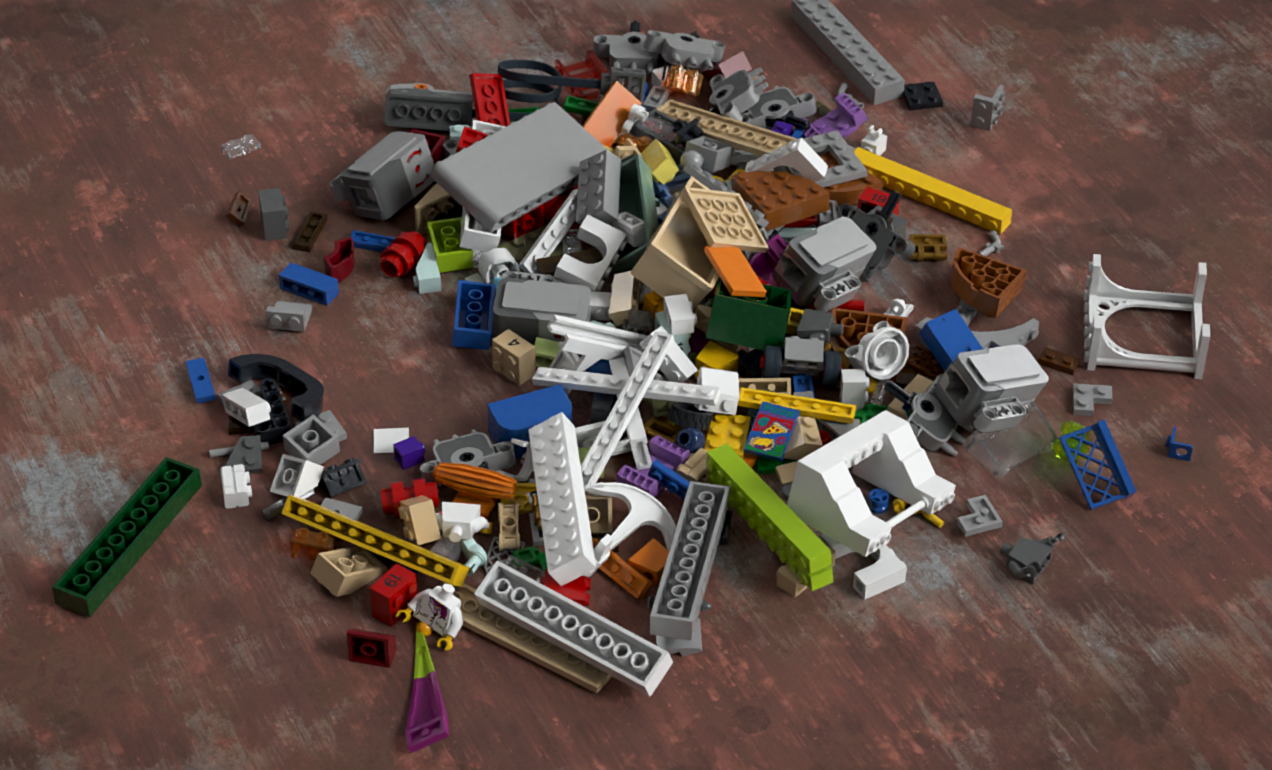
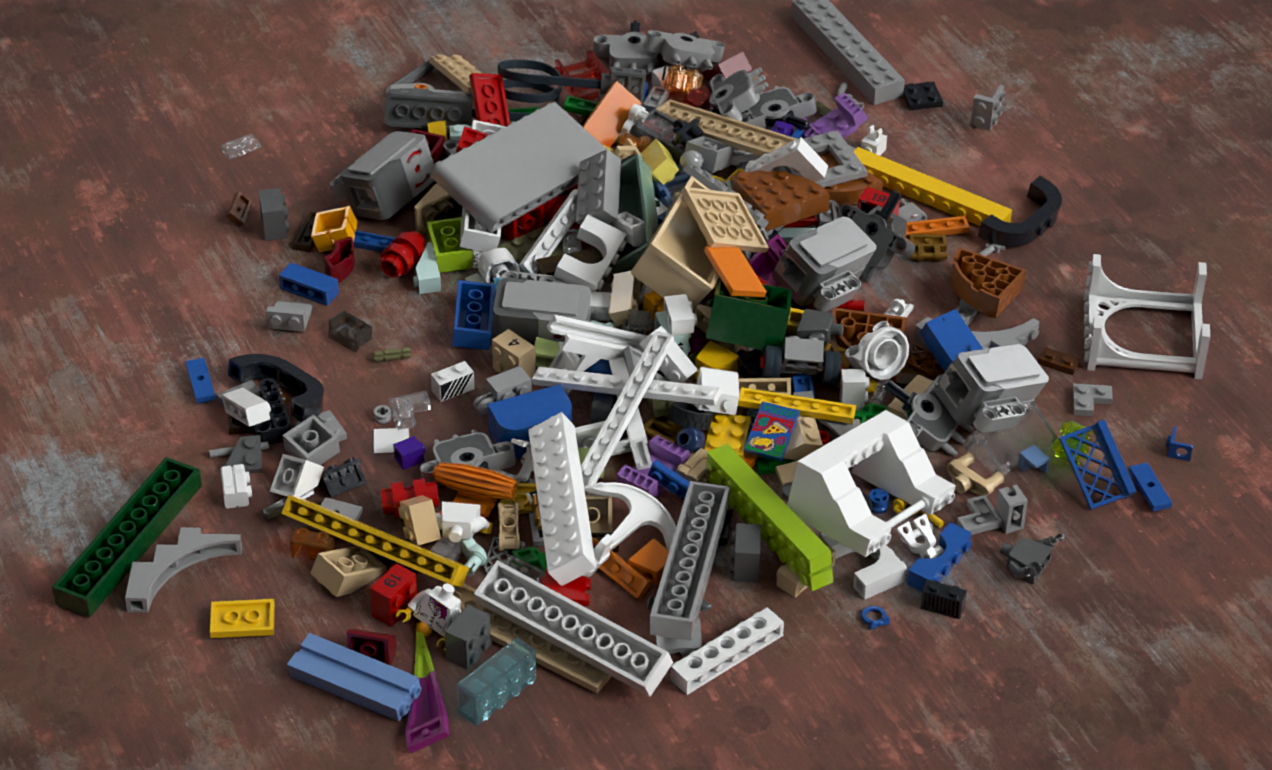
none -> light grey arch [125,527,242,613]
none -> yellow plate [210,599,275,638]
none -> medium blue brick [287,633,421,721]
none -> light orange piece [311,206,358,252]
none -> clear smoke window [328,311,372,353]
none -> olive axle [374,347,411,362]
none -> light grey bush [374,405,392,424]
none -> dark grey axle [385,60,435,91]
none -> clear brick [388,390,430,430]
none -> yellow brick [427,120,448,141]
none -> tan plate [430,54,482,94]
none -> white brick [431,361,475,402]
none -> dark grey brick [445,605,492,670]
none -> clear light blue brick [457,637,536,726]
none -> light grey brick [473,366,532,415]
none -> white brick [671,607,784,695]
none -> clear red brick [682,85,712,108]
none -> dark grey brick [730,523,761,582]
none -> blue piece [861,606,890,630]
none -> white piece [895,514,944,559]
none -> light grey piece [898,198,927,222]
none -> orange plate [906,216,970,239]
none -> blue arch [907,522,972,591]
none -> black brick [920,579,967,619]
none -> tan connector [947,452,1004,496]
none -> black arch [978,176,1062,247]
none -> light grey brick [996,484,1028,534]
none -> medium blue panel [1018,445,1050,473]
none -> blue tile [1129,462,1172,511]

